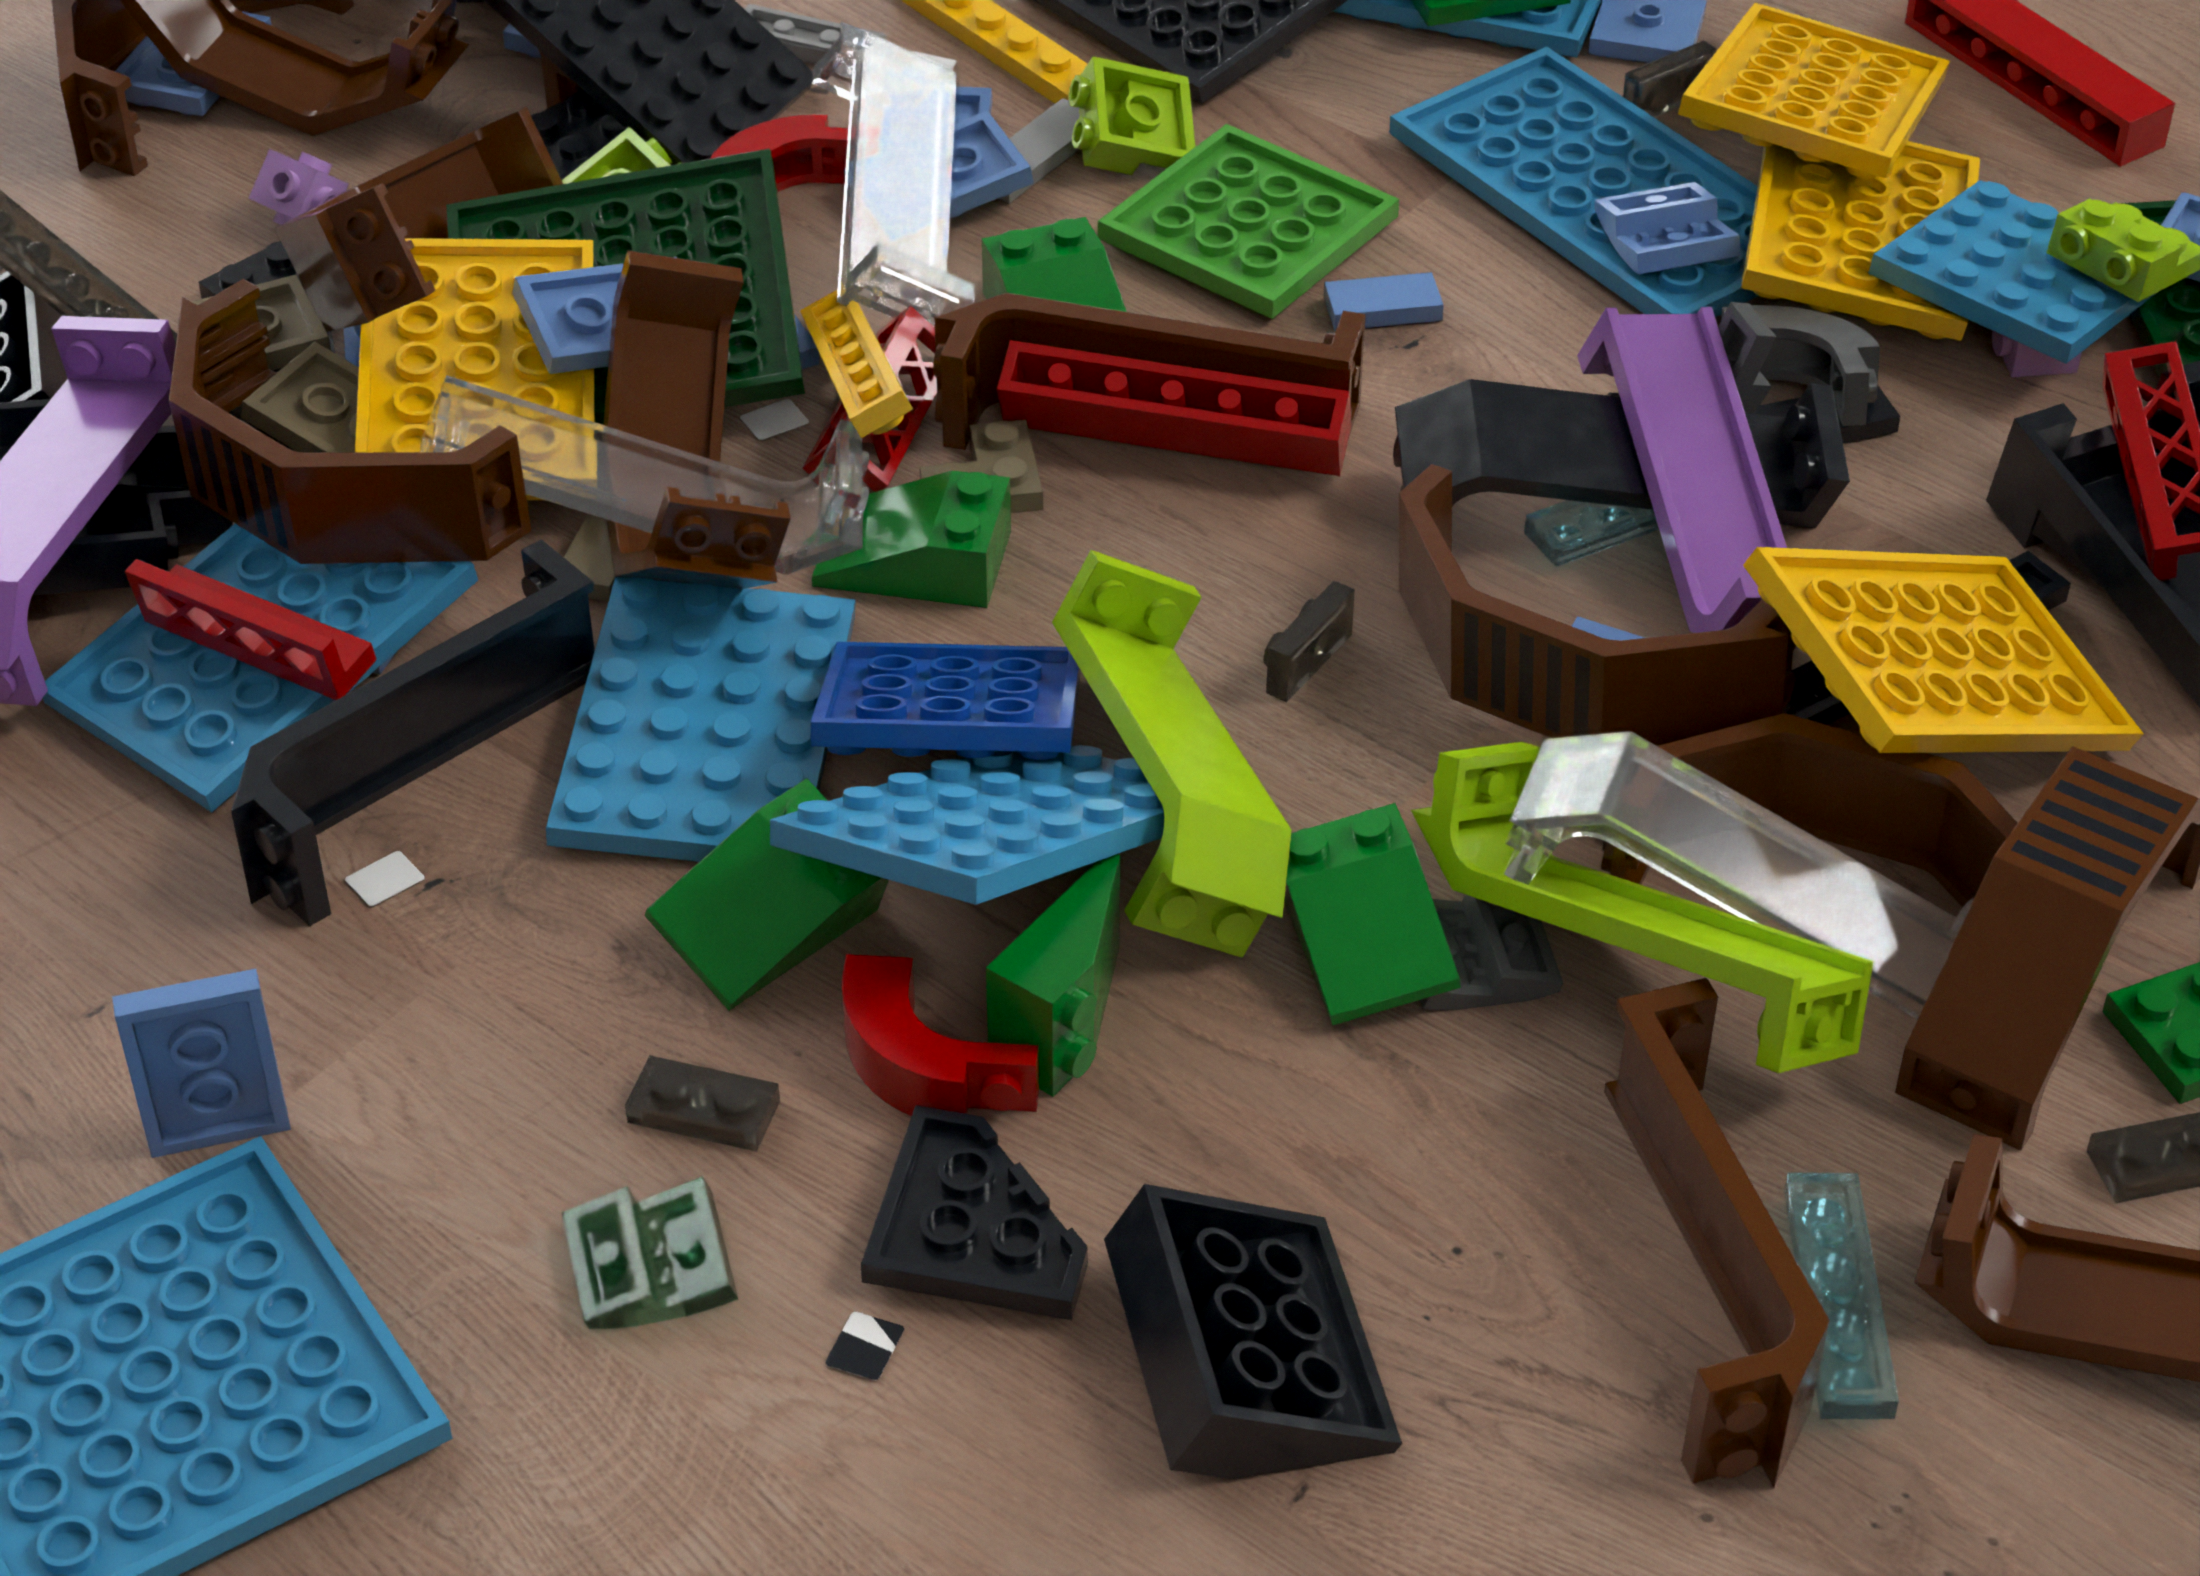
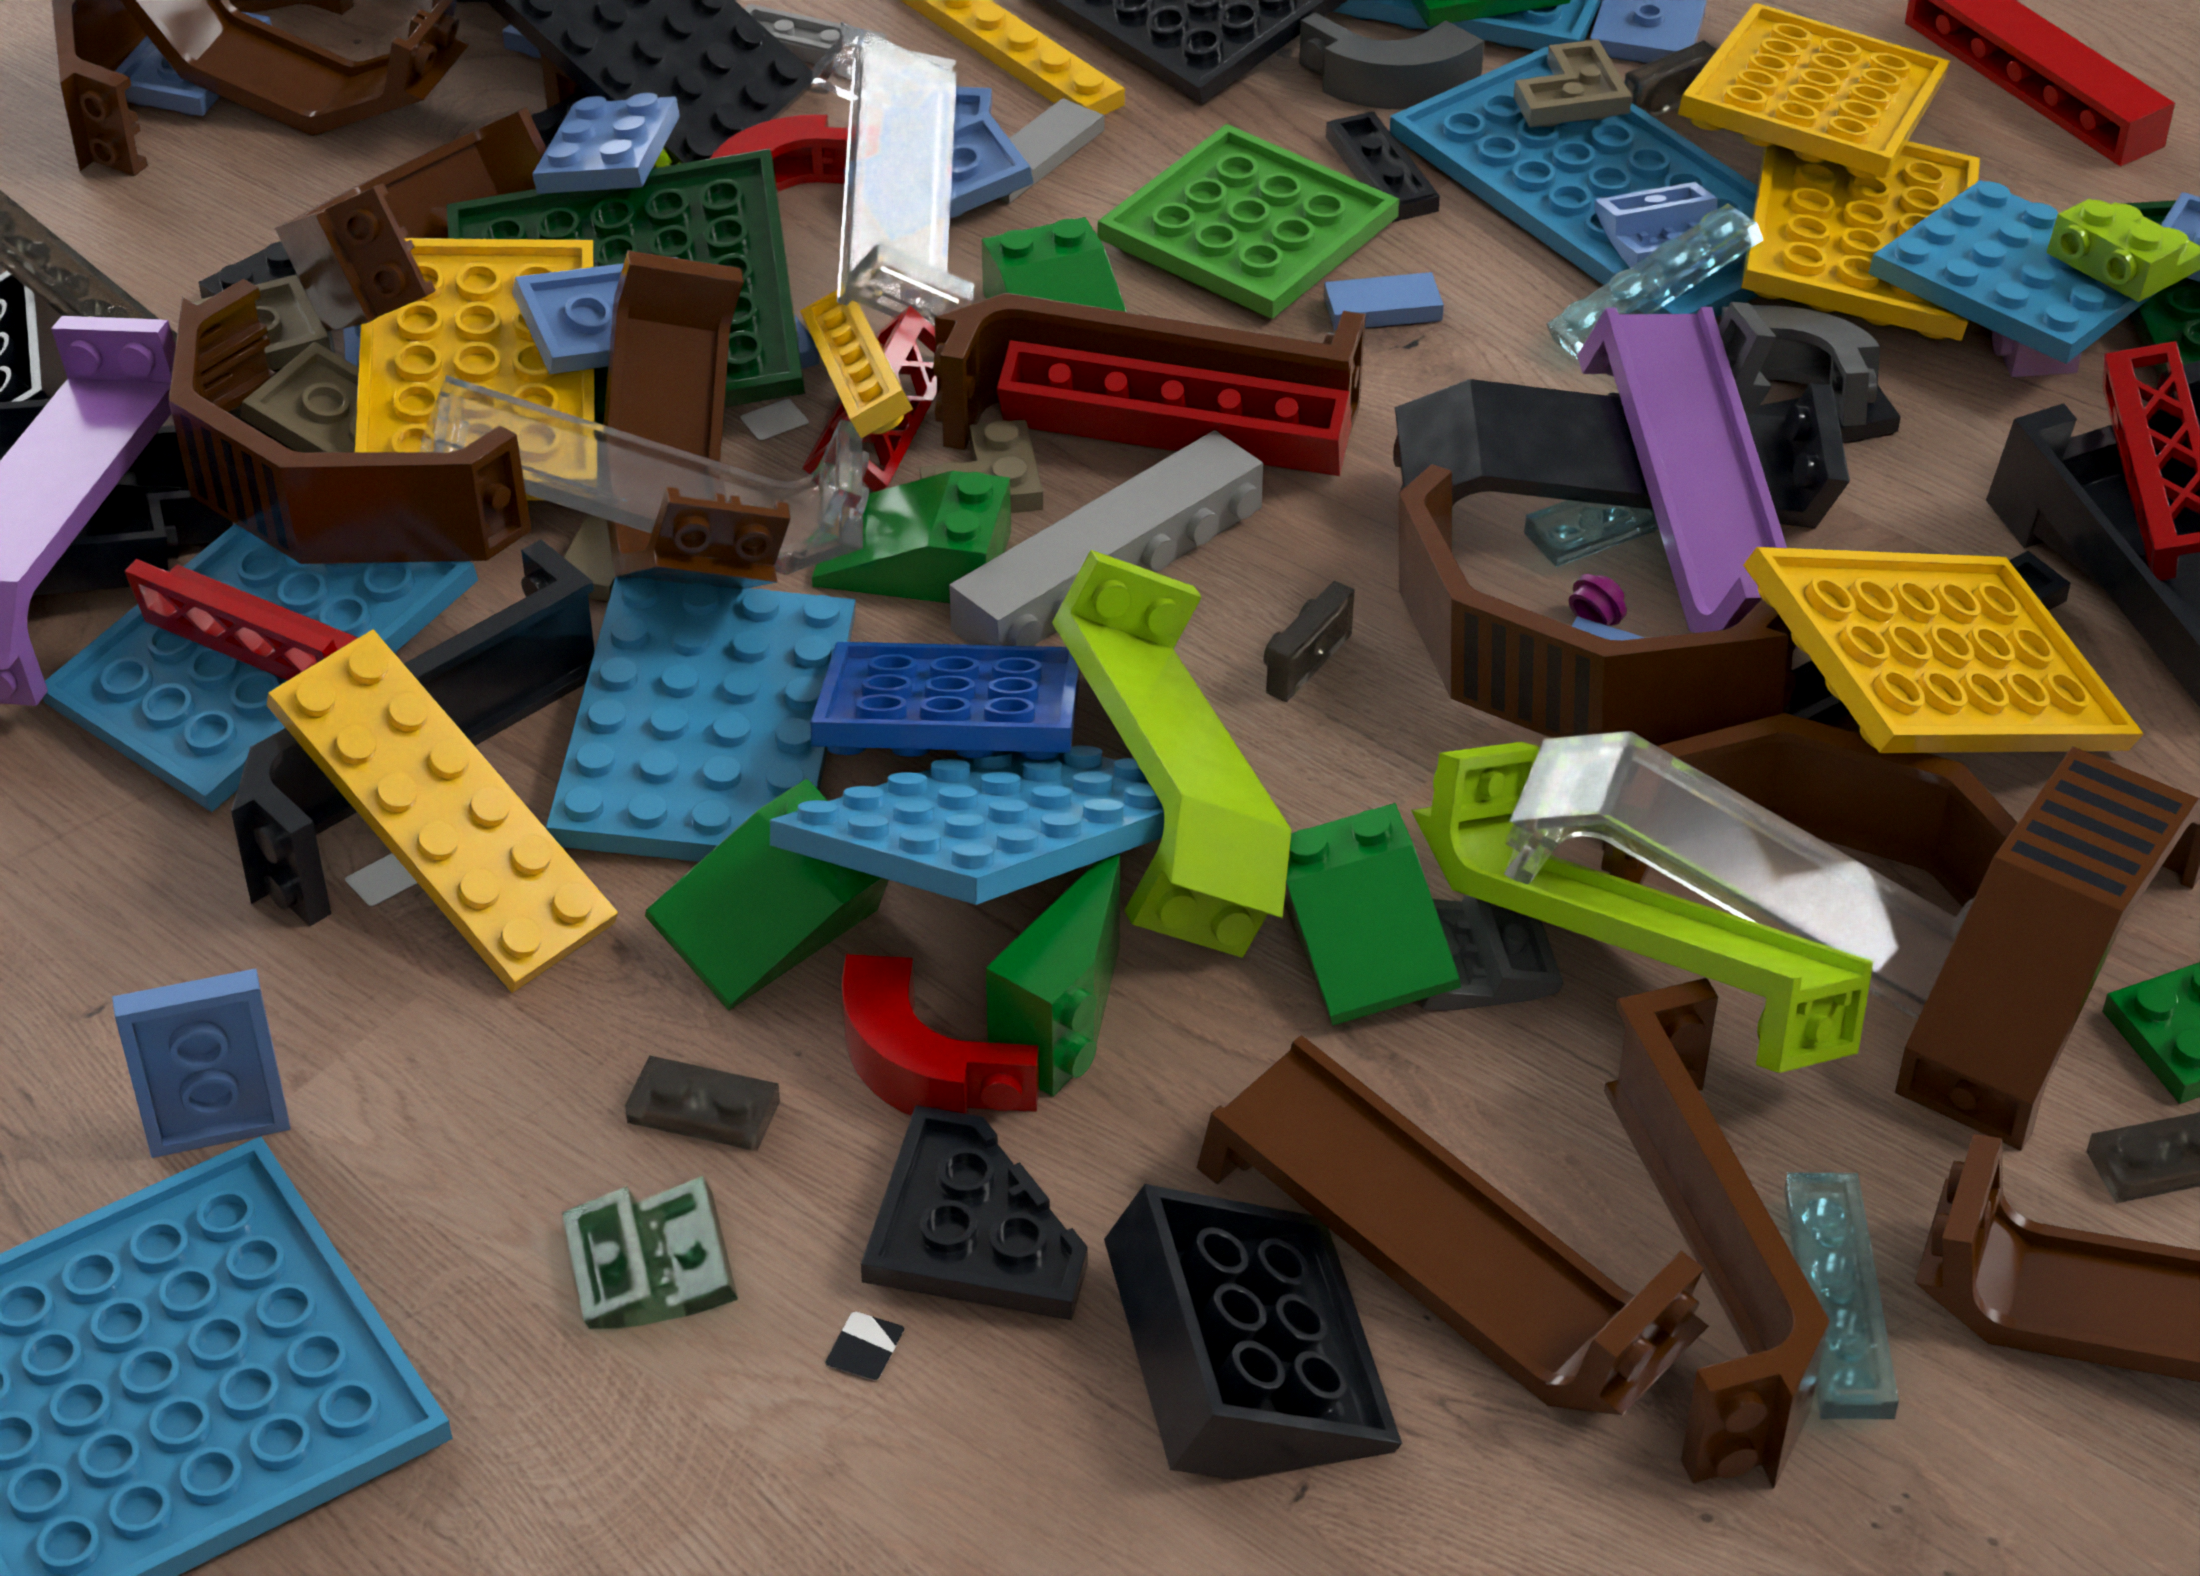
lavender brick [249,149,349,225] -> none
lime plate [1069,56,1196,175] -> none
none -> yellow plate [266,629,618,993]
none -> medium blue plate [533,93,680,194]
none -> light grey brick [949,430,1263,646]
none -> reddish brown panel [1197,1034,1709,1415]
none -> dark grey arch [1299,12,1484,109]
none -> black tile [1326,111,1440,223]
none -> dark tan plate [1514,39,1632,127]
none -> clear light blue plate [1546,203,1763,359]
none -> magenta plate [1568,574,1627,626]

